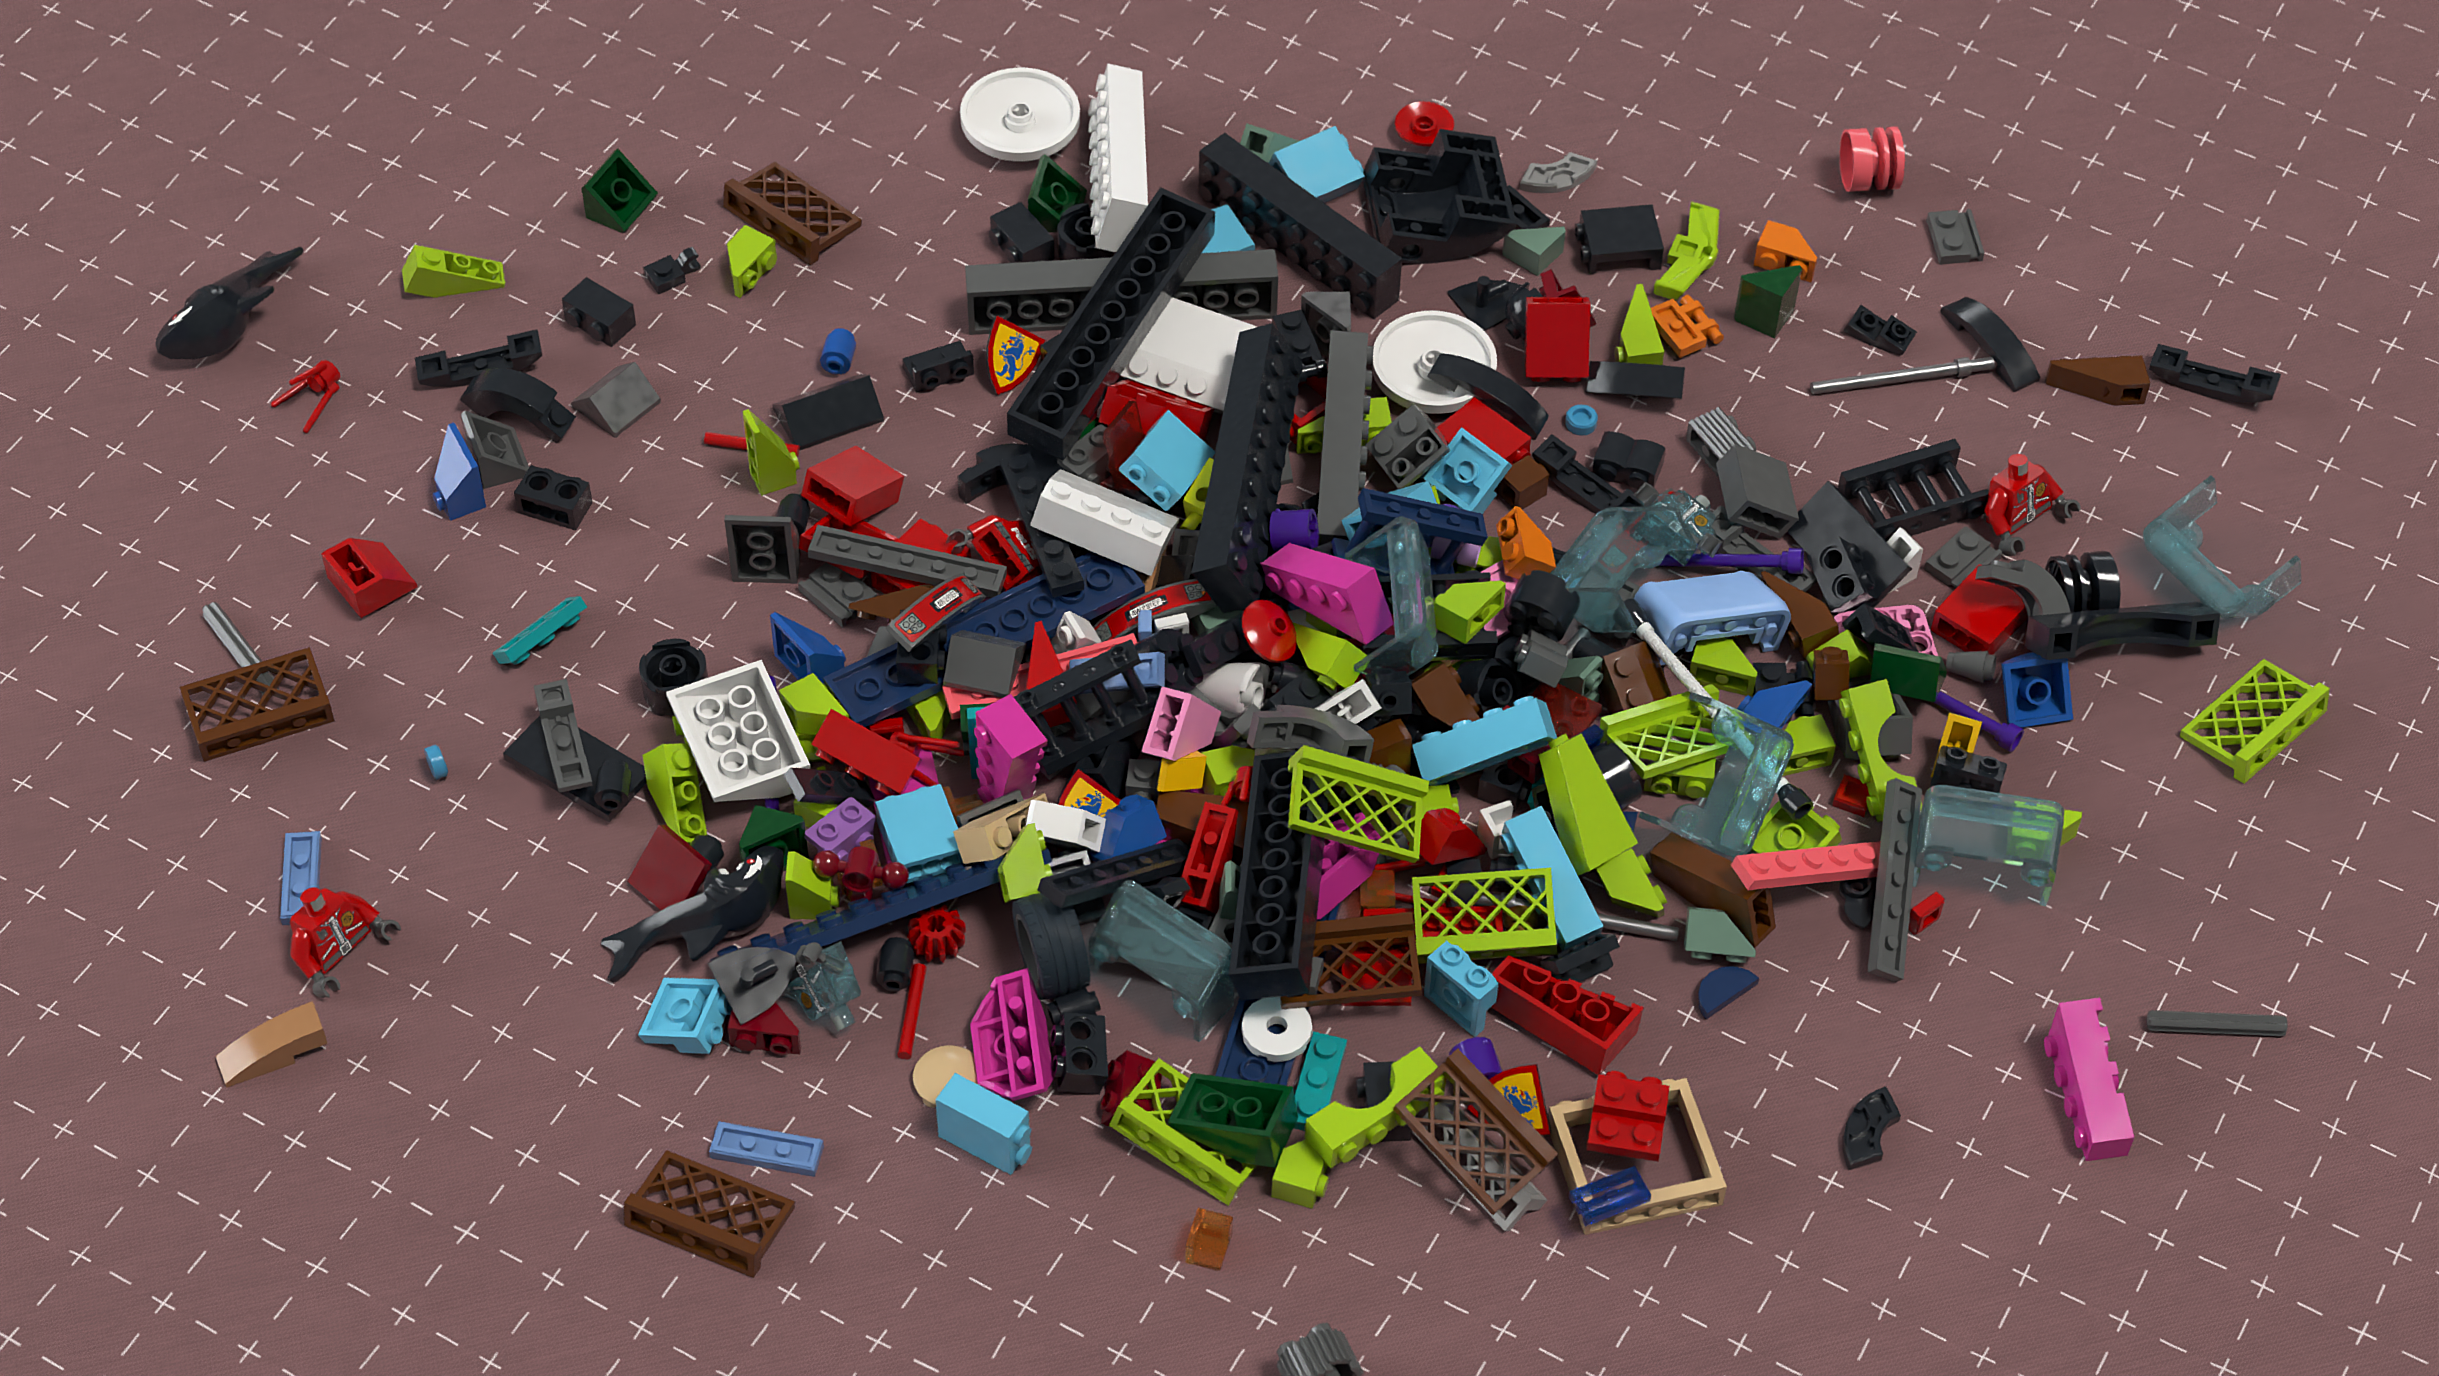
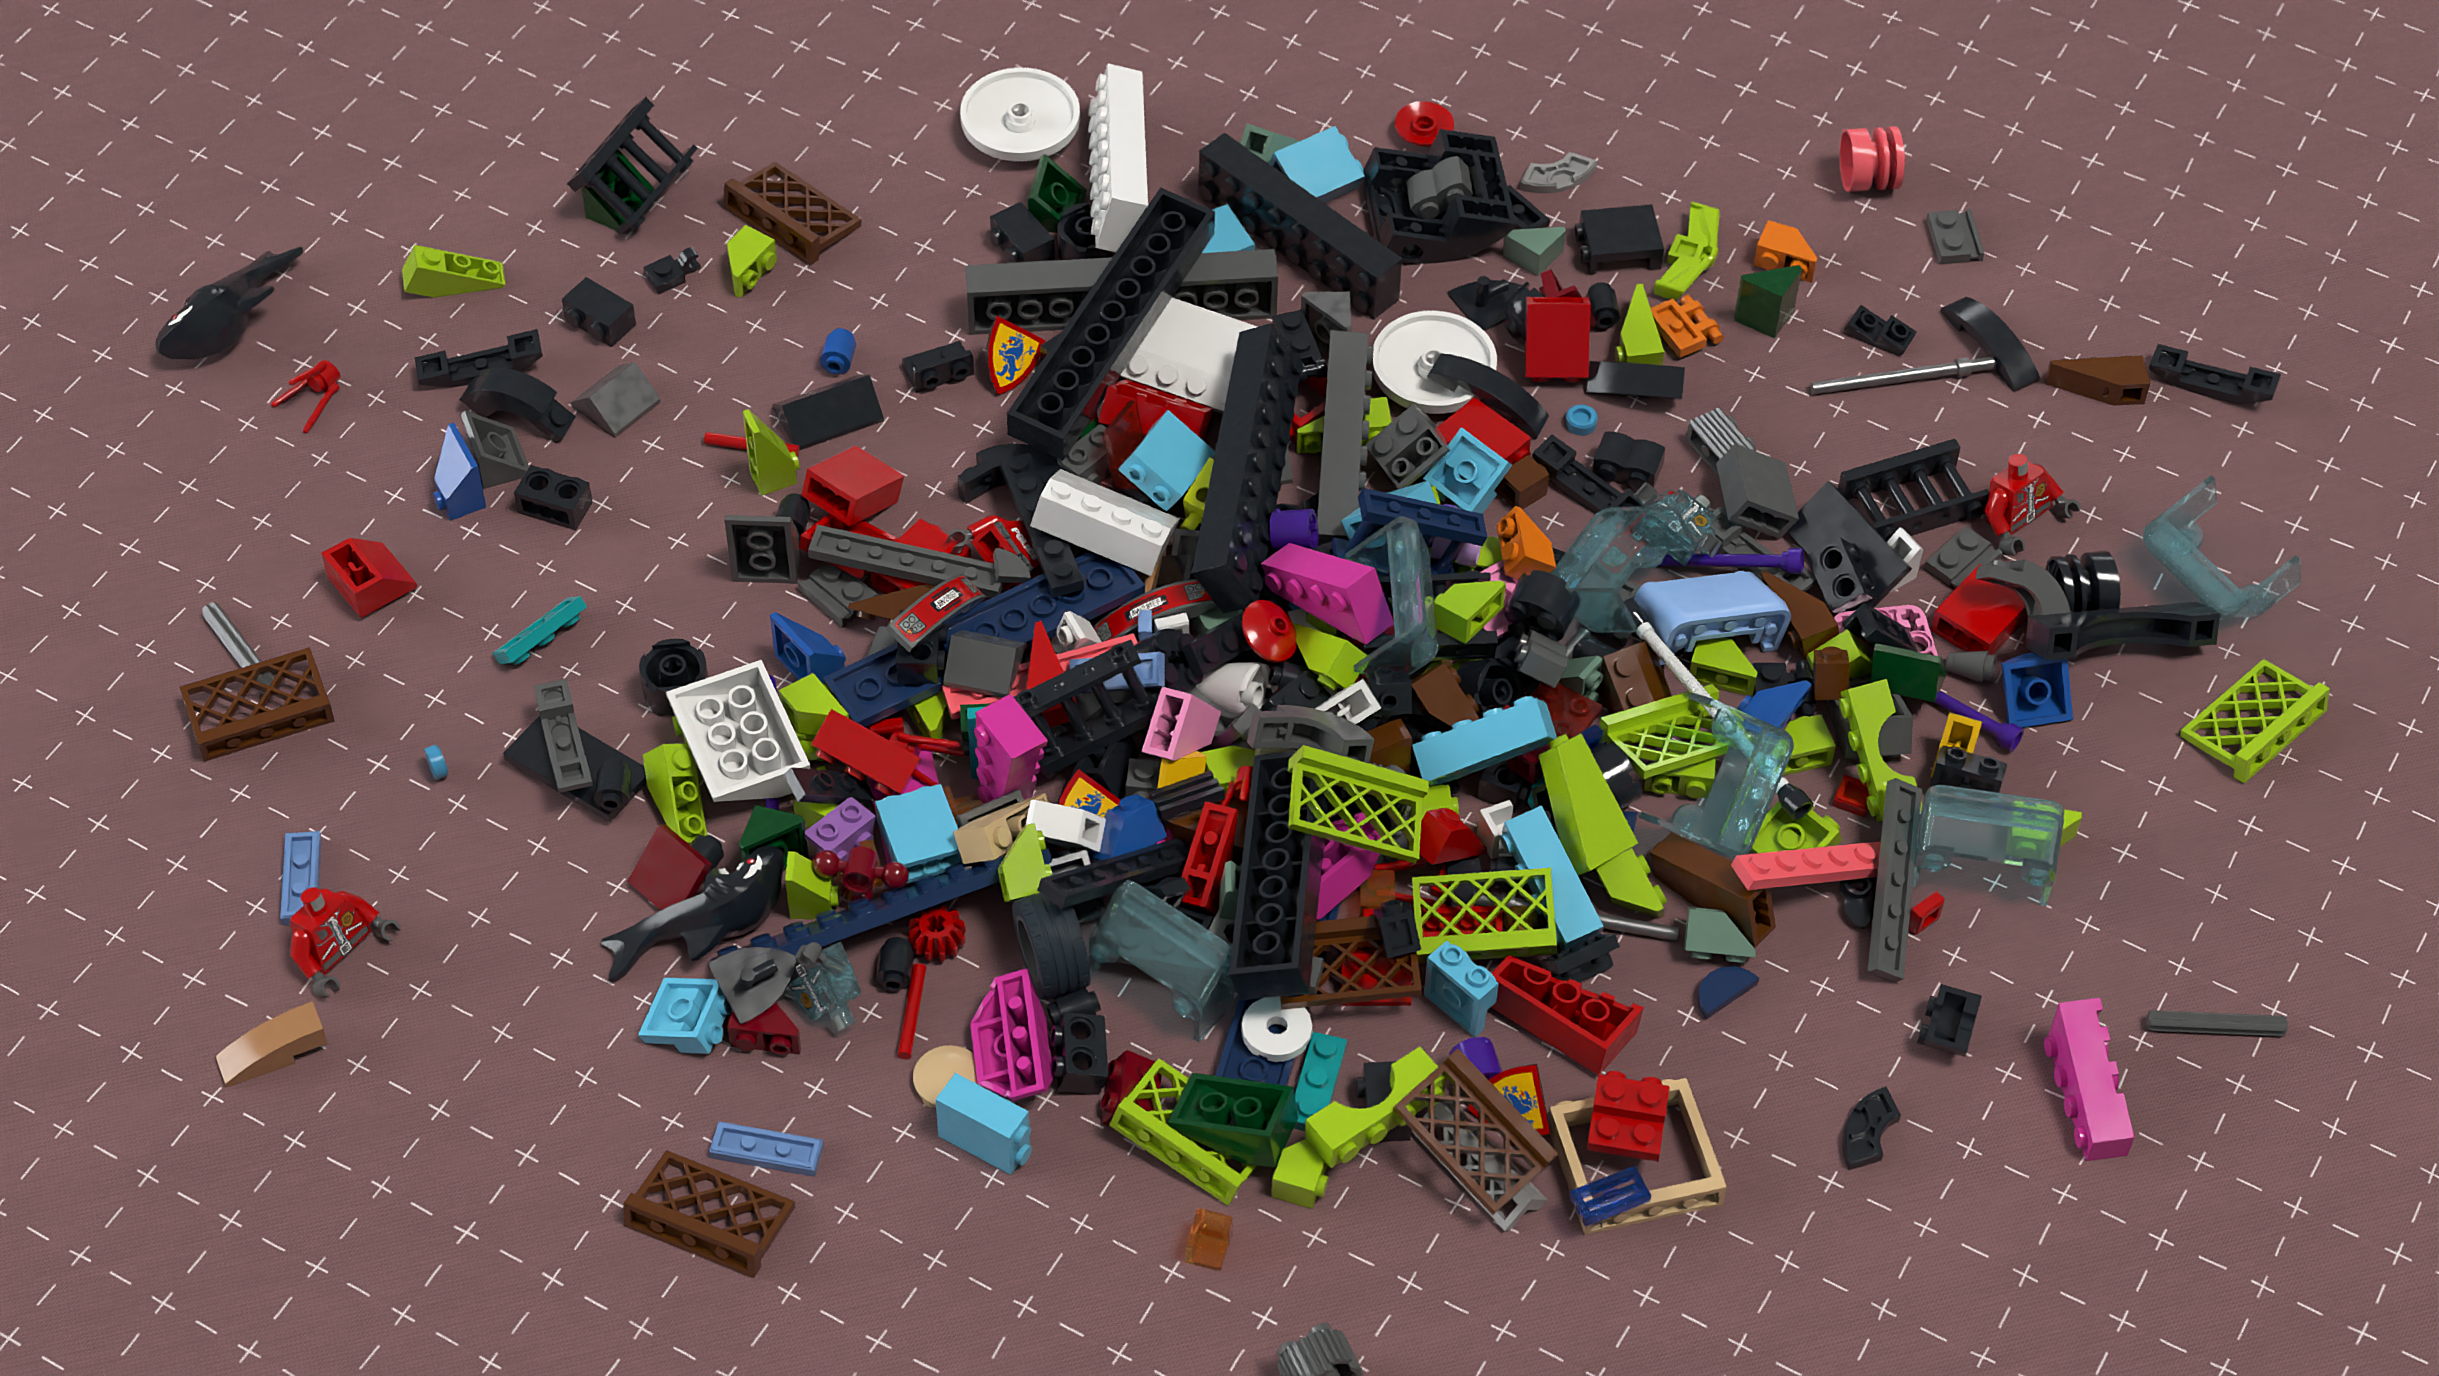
none -> black fence [566,97,698,235]
none -> dark grey tile [993,548,1031,583]
none -> black tile [1148,771,1225,820]
none -> black bracket [1373,900,1421,959]
none -> dark grey brick [1406,156,1473,219]
none -> black brick [1586,282,1620,329]
none -> black cylinder [1917,984,1982,1057]

